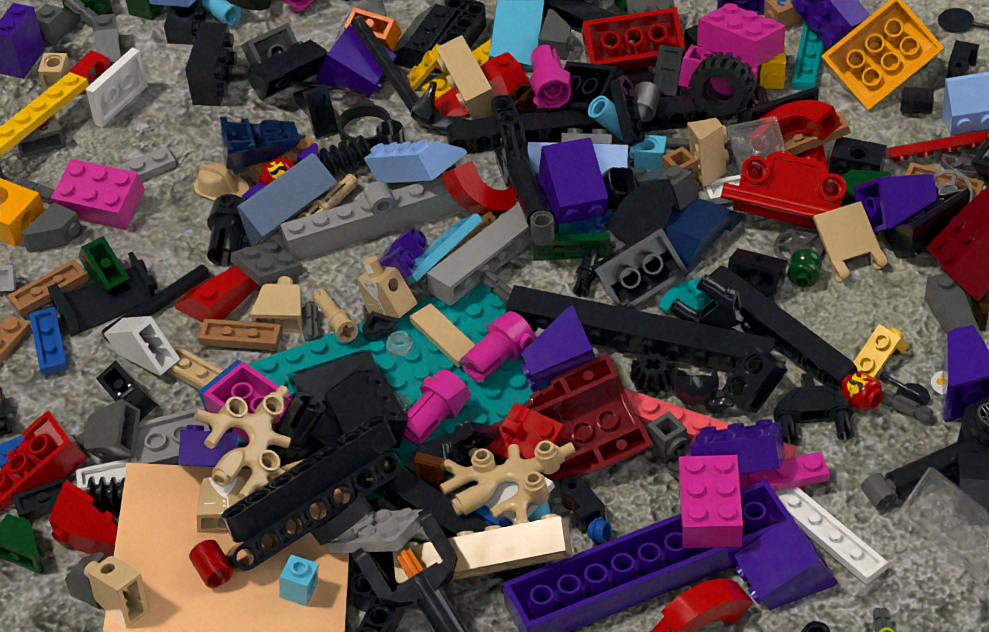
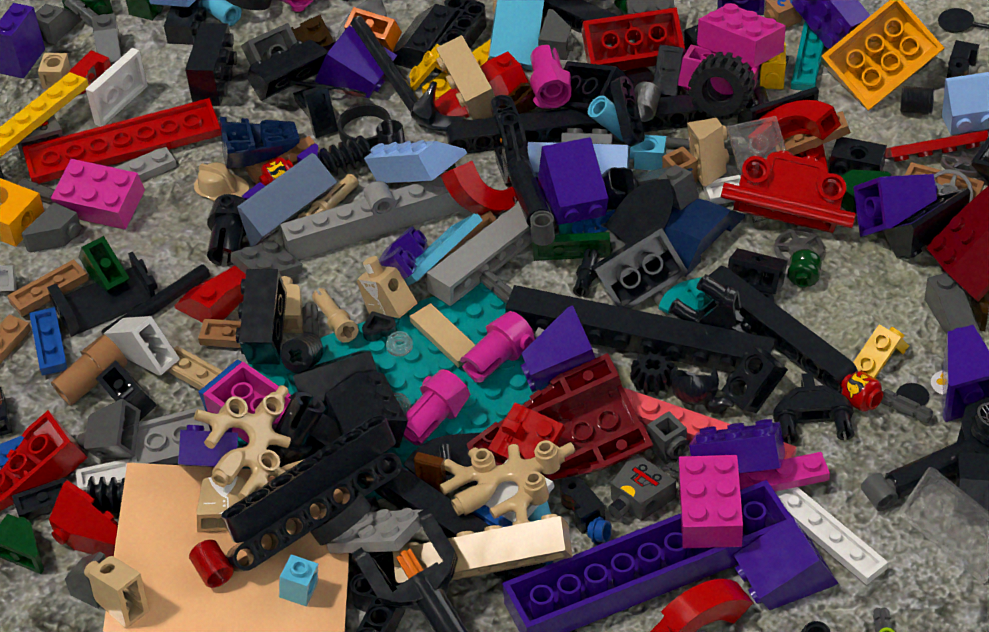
black wing [447,420,501,465] -> none
tan flag [813,201,887,282] -> none
black hinge [880,371,930,405] -> none
none -> red plate [22,98,221,184]
none -> medium nougat piece [51,335,128,406]
none -> black brick [236,269,287,365]
none -> black piece [281,332,323,373]
none -> dark brown plate [291,15,335,52]
none -> dark grey torso [608,454,676,520]

